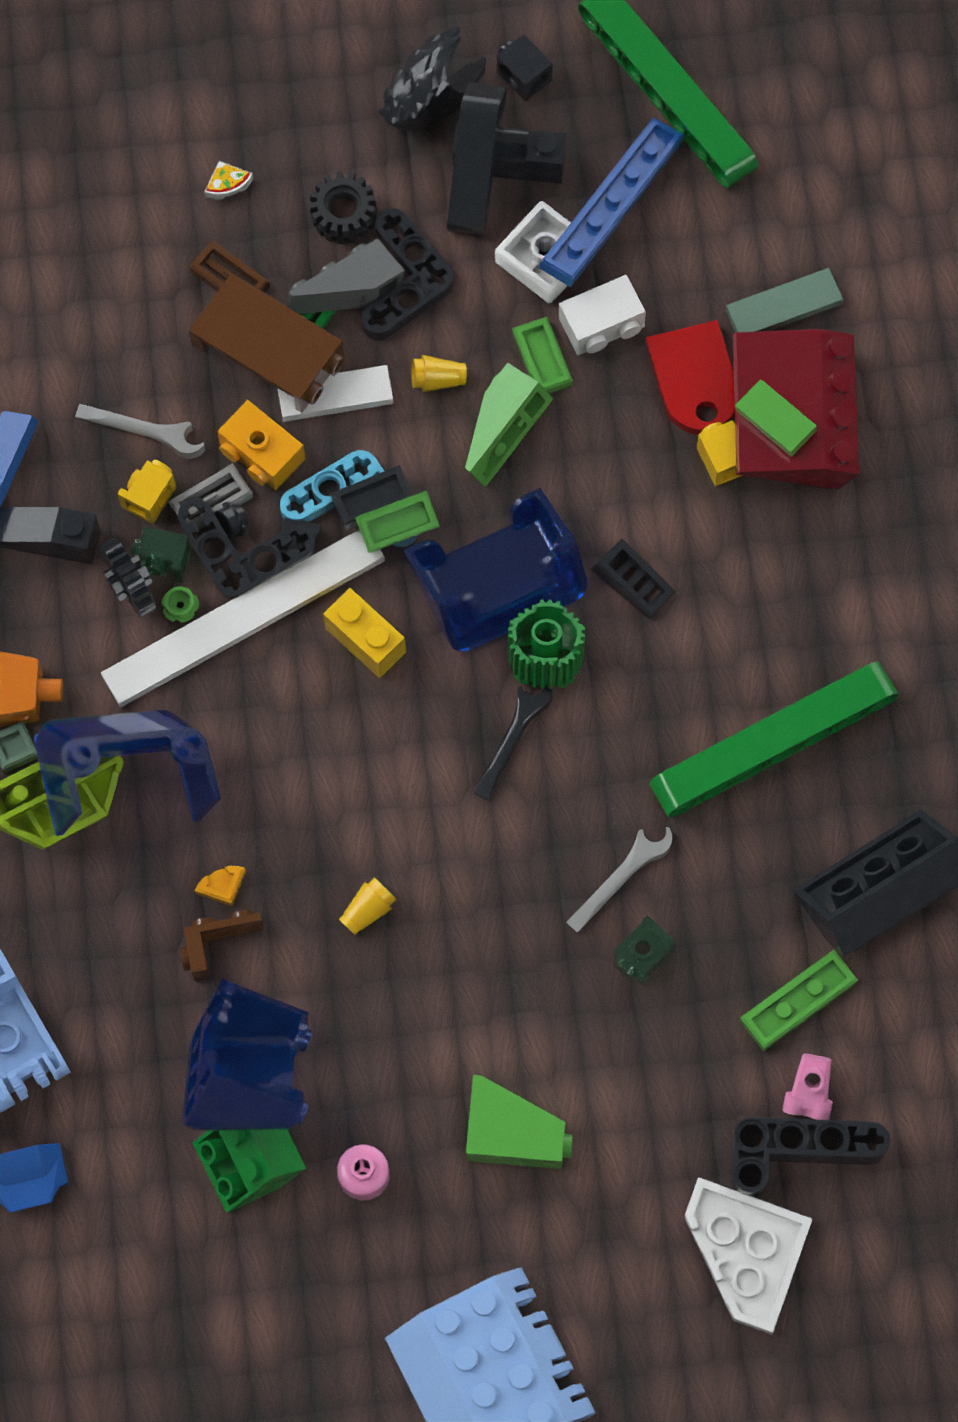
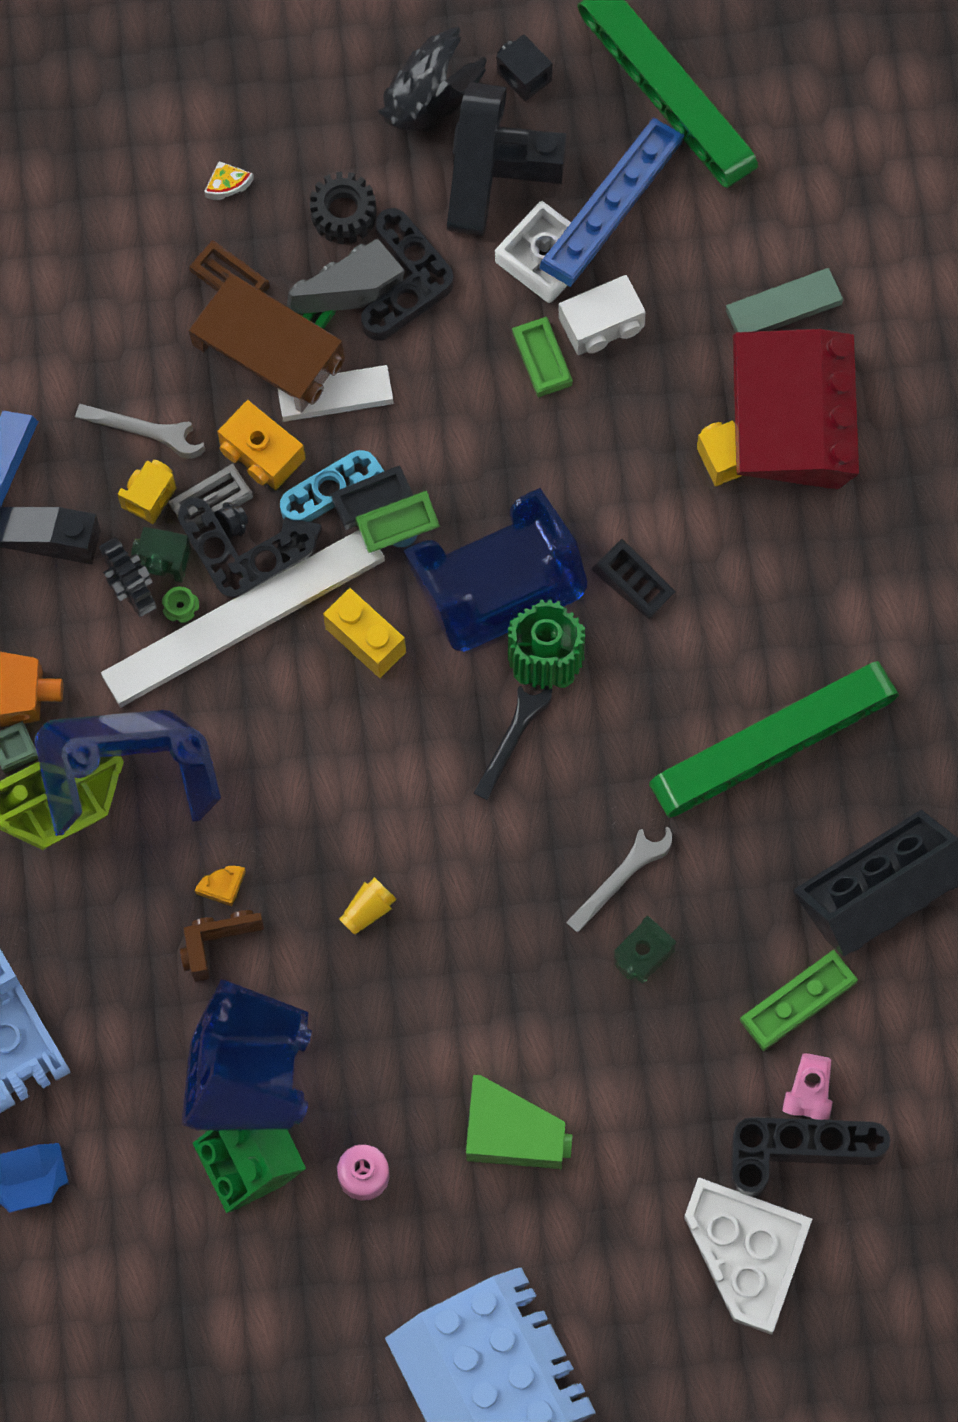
yellow cone [411,355,467,392] -> none
bright green slope [465,363,553,487] -> none
red tile [645,320,735,435] -> none
bright green tile [735,379,817,457] -> none

